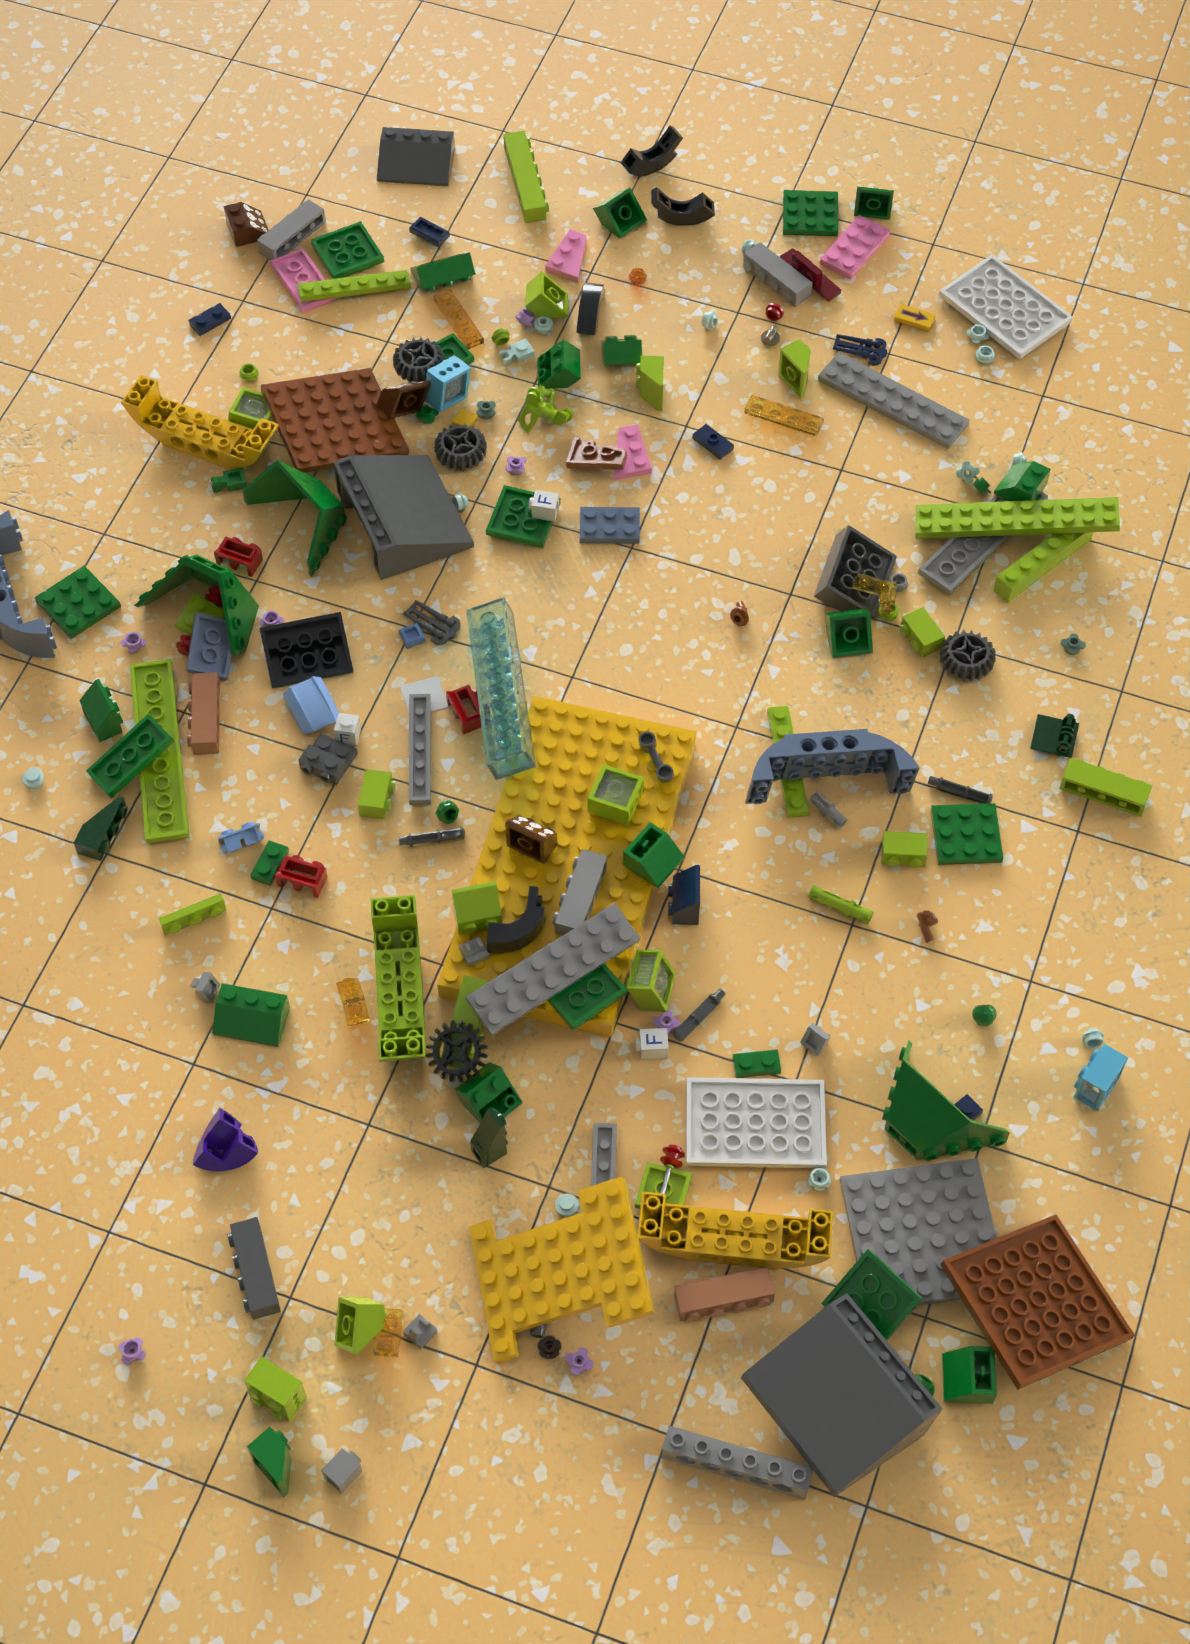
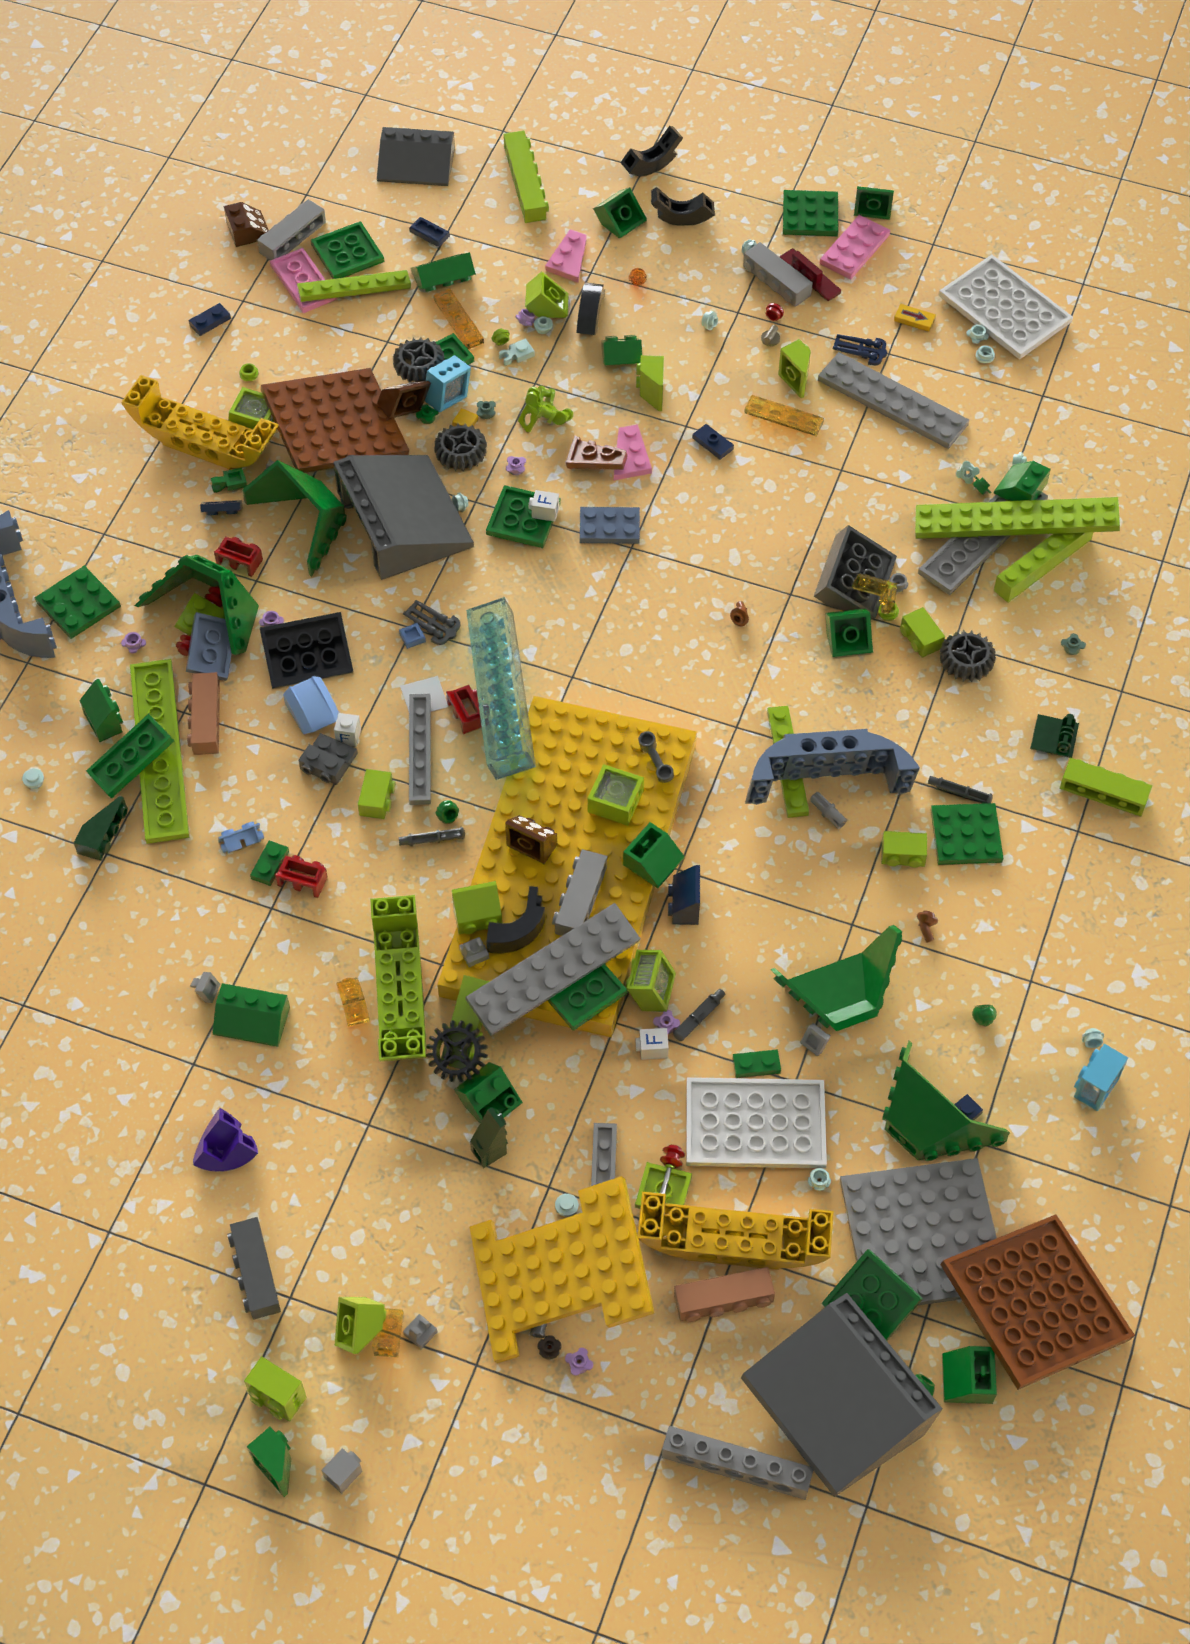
lavender plate [119,1337,146,1365] -> none
lime plate [159,893,227,936] -> none
green slope [537,339,581,389] -> none
lime pin [808,885,874,924] -> none
none -> dark blue plate [200,500,243,515]
none -> green piece [770,925,903,1031]

